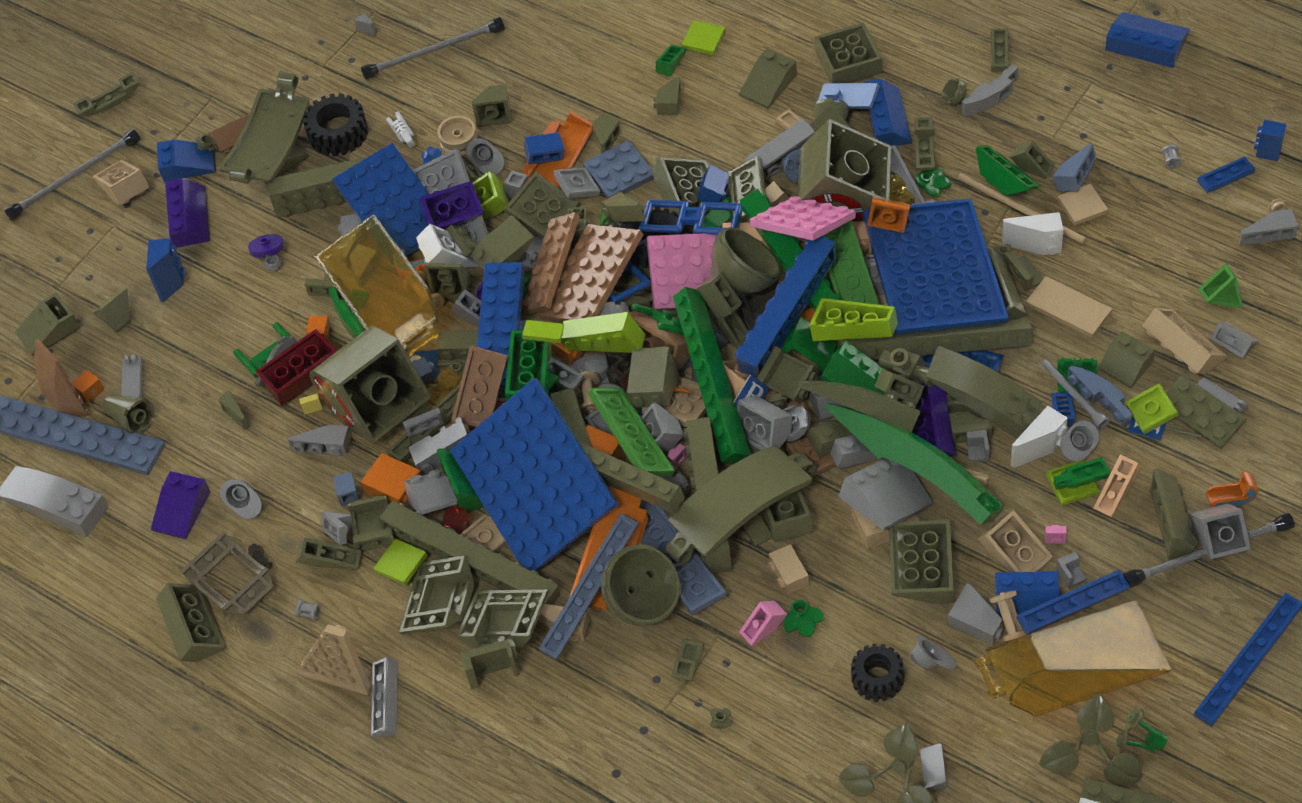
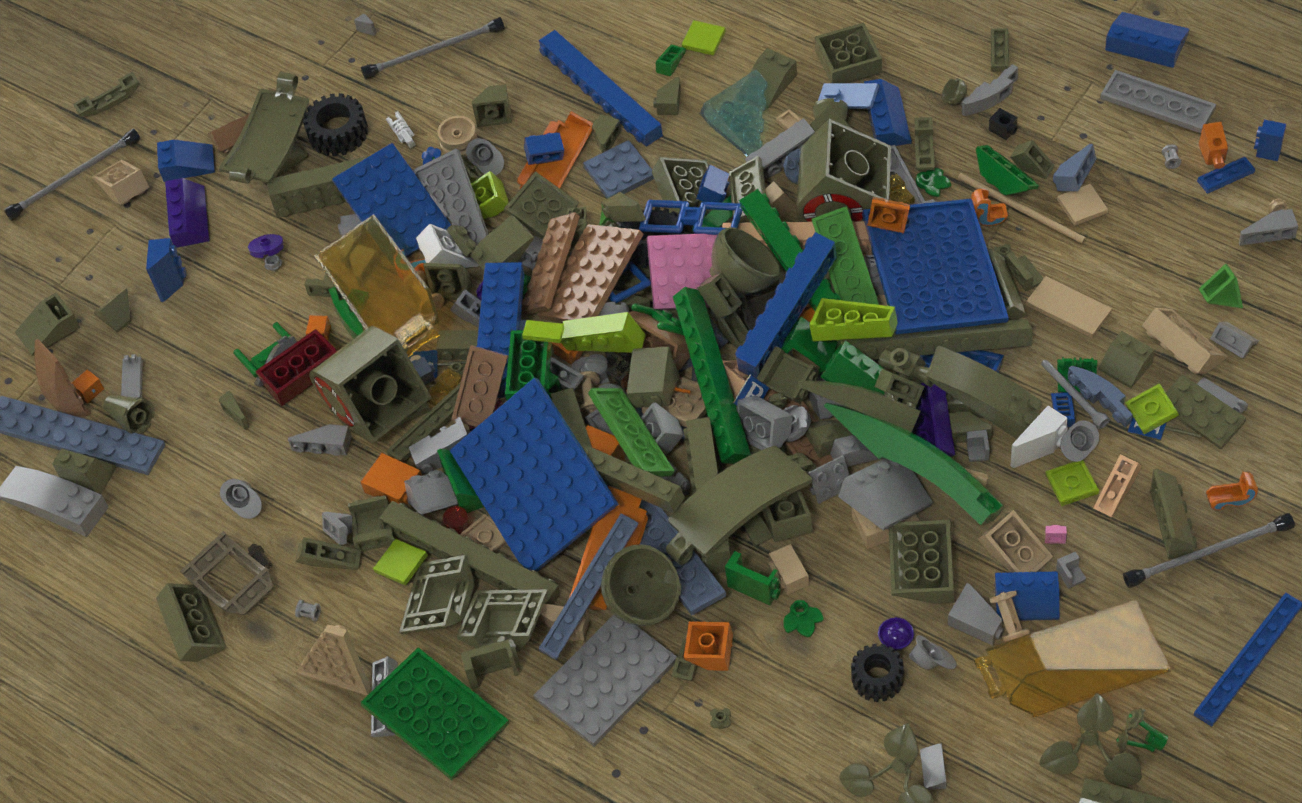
dark purple slope [151,471,210,539] -> none
olive plate [196,134,215,151] -> none
light yellow tile [299,394,323,415] -> none
sand blue brick [333,472,360,506] -> none
light grey tile [403,408,444,437] -> none
dark purple slope [419,181,484,230] -> none
light grey panel [504,170,528,199] -> none
light grey tile [553,167,600,199] -> none
bright pink plate [667,444,687,468] -> none
bright pink slope [739,600,787,646] -> none
bright pink plate [750,196,855,240] -> none
white slope [1002,212,1063,255] -> none
blue plate [1016,570,1130,635] -> none
green hinge [1053,457,1111,490] -> none
light grey slope [1188,503,1251,559] -> none
none -> olive slope [52,448,117,494]
none -> green plate [360,647,509,781]
none -> light grey plate [533,615,677,747]
none -> blue brick [539,30,663,147]
none -> orange slope [684,621,733,671]
none -> clear light blue slope [699,70,767,157]
none -> green panel [725,551,781,606]
none -> light grey hinge [808,455,849,504]
none -> dark purple hat [878,617,914,651]
none -> orange animal [971,188,1008,226]
none -> black brick [989,108,1018,140]
none -> light grey plate [1100,70,1216,133]
none -> orange torso [1199,122,1228,169]

